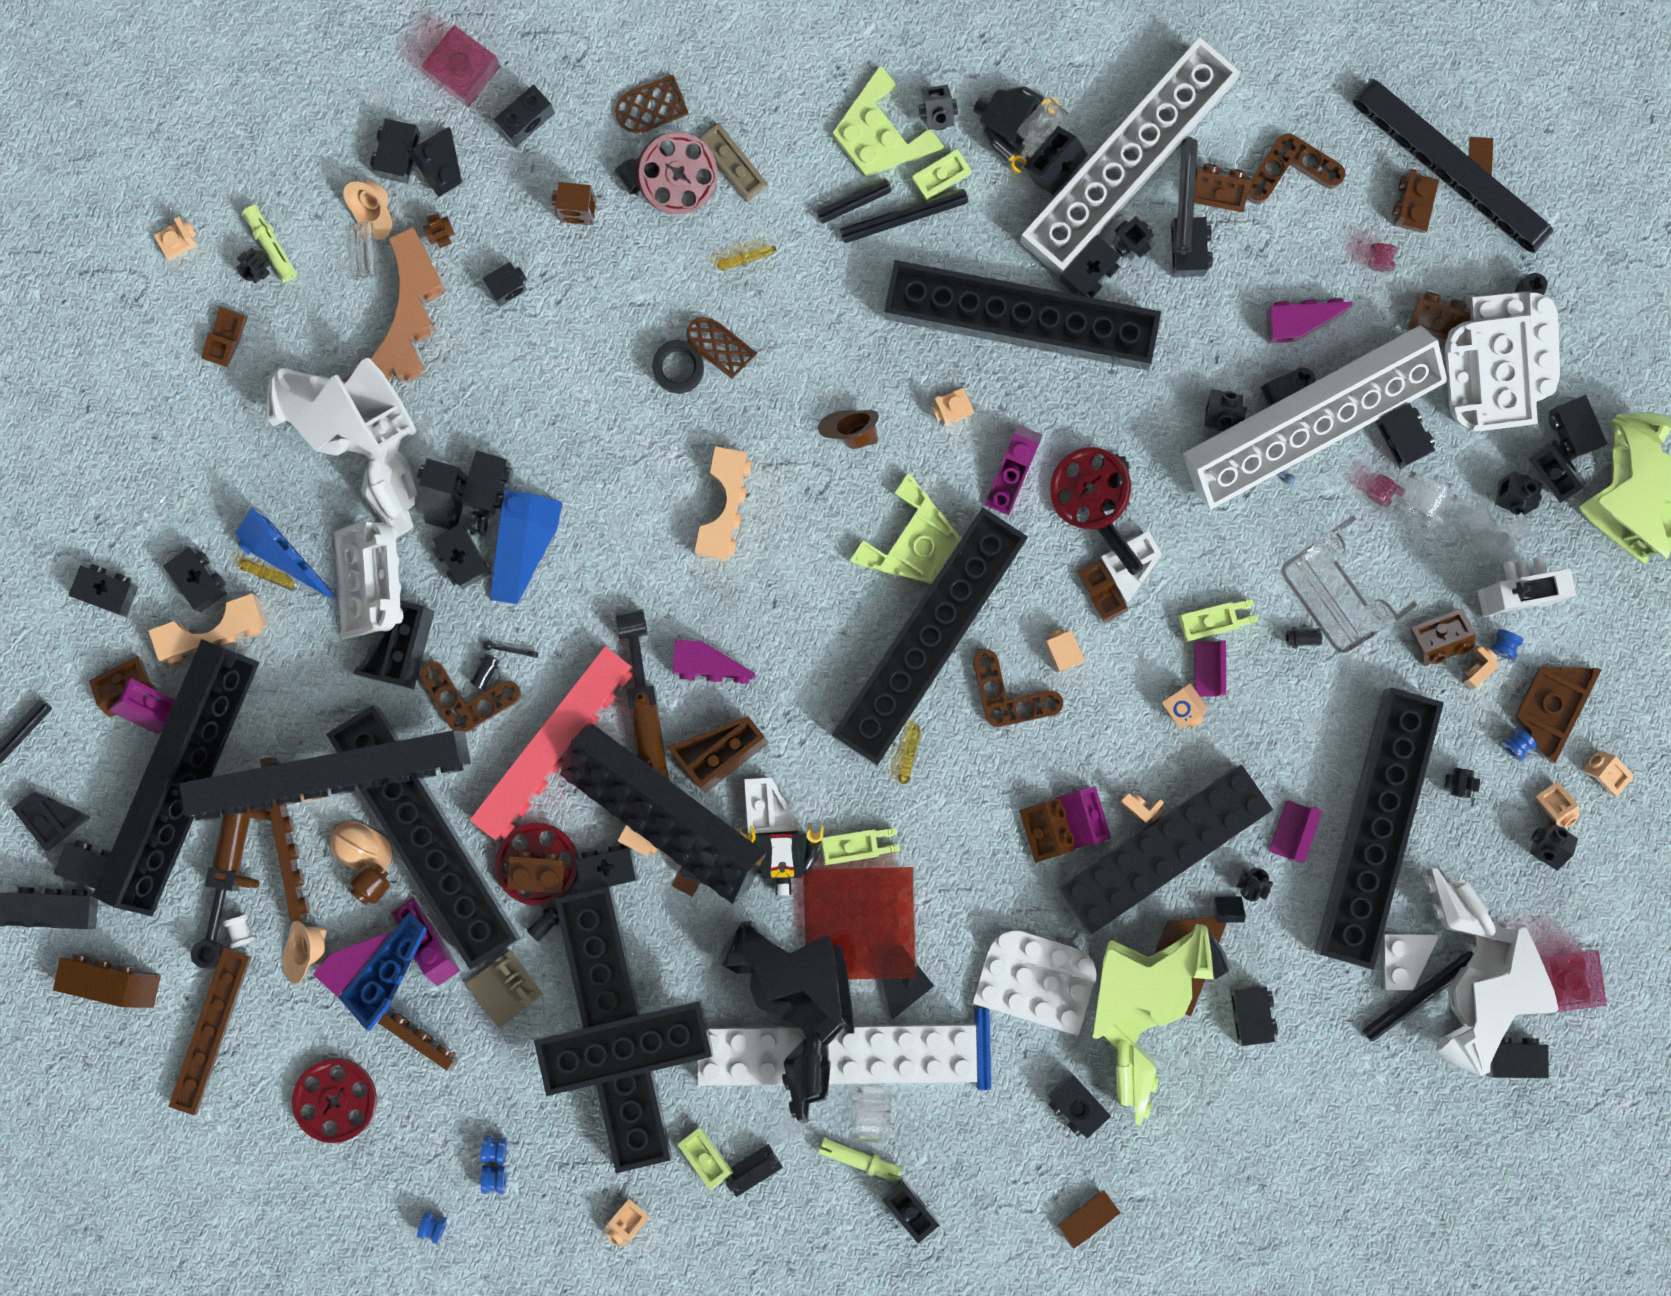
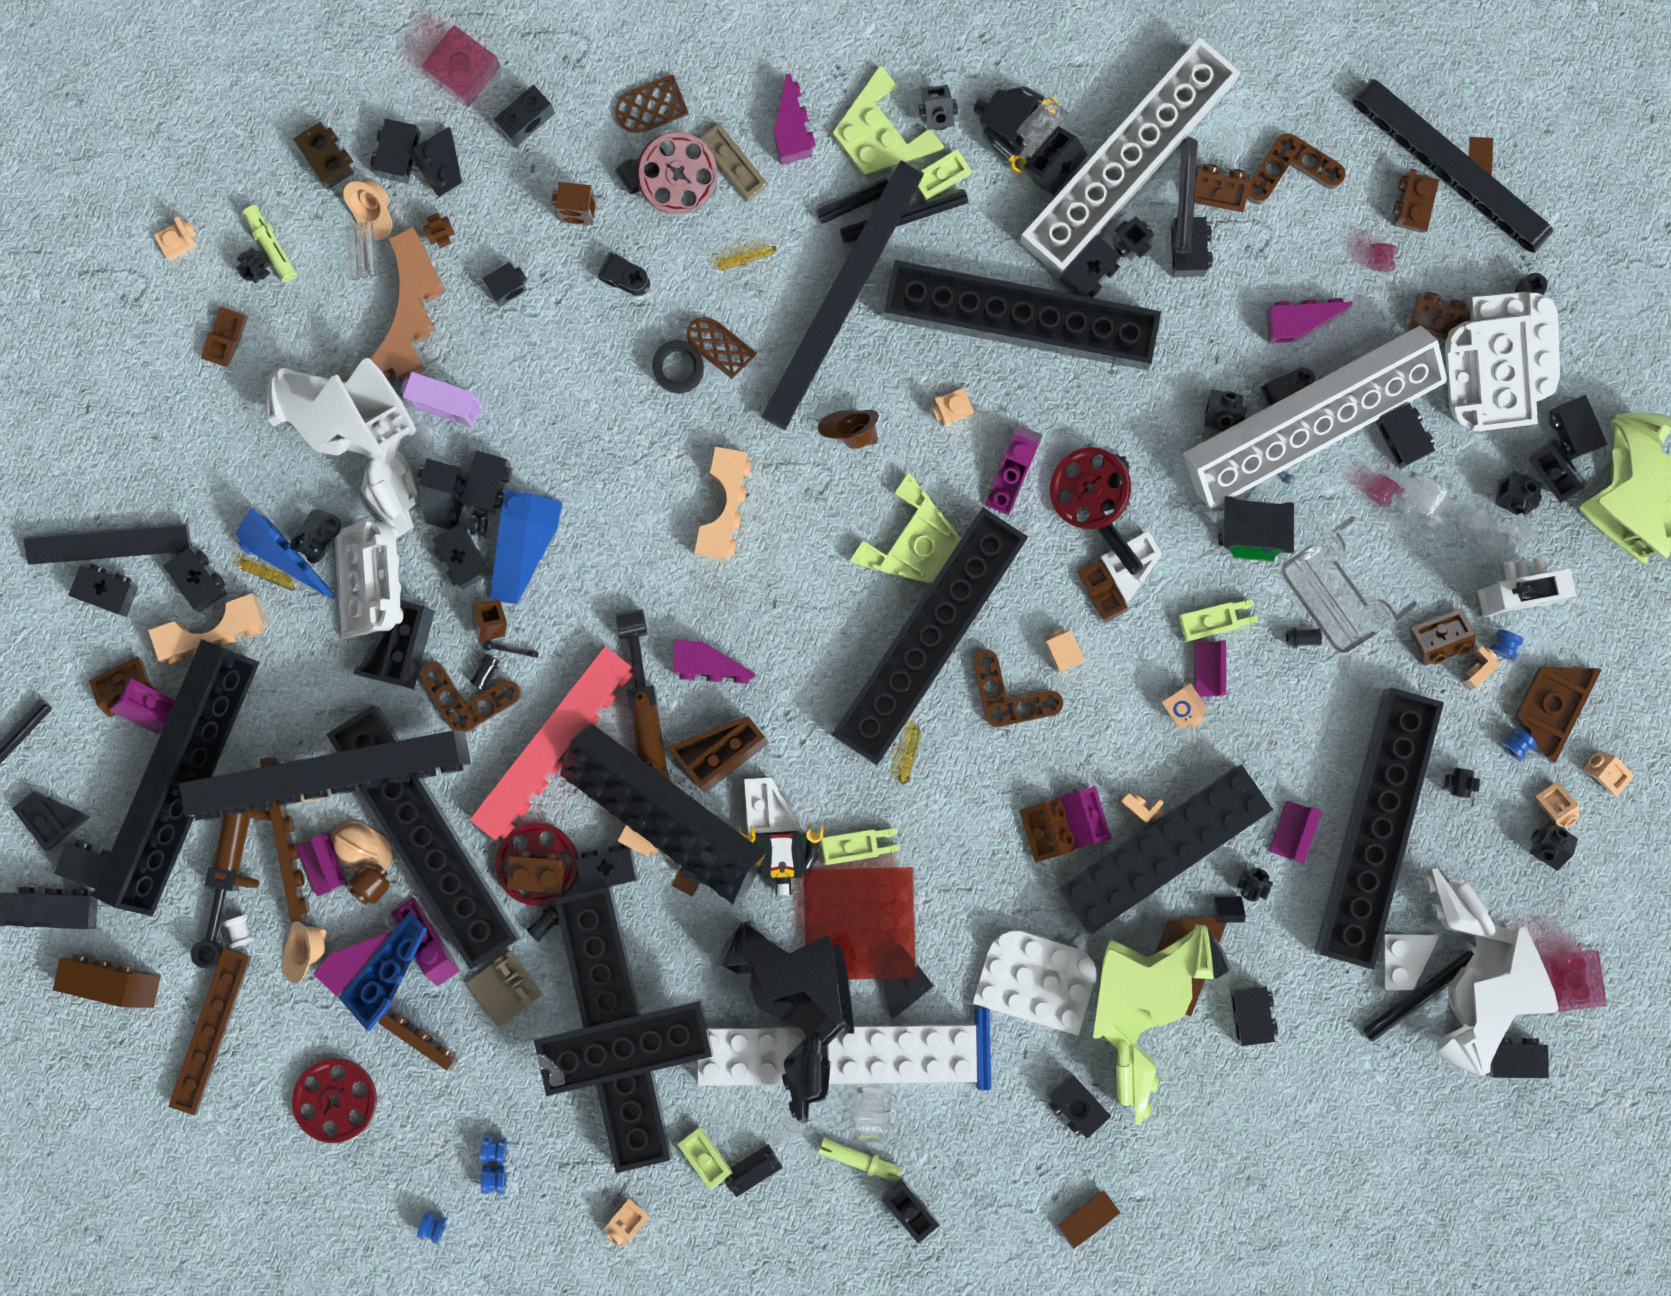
none -> black tile [23,523,192,565]
none -> black piece [290,509,342,564]
none -> dark brown brick [294,122,354,190]
none -> magenta panel [298,834,348,896]
none -> lavender window [401,372,481,428]
none -> reddish brown brick [472,599,507,642]
none -> clear piece [532,1054,565,1087]
none -> black piece [596,252,651,297]
none -> black beam [761,160,925,431]
none -> magenta slope [774,73,816,165]
none -> black piece [1218,496,1294,562]

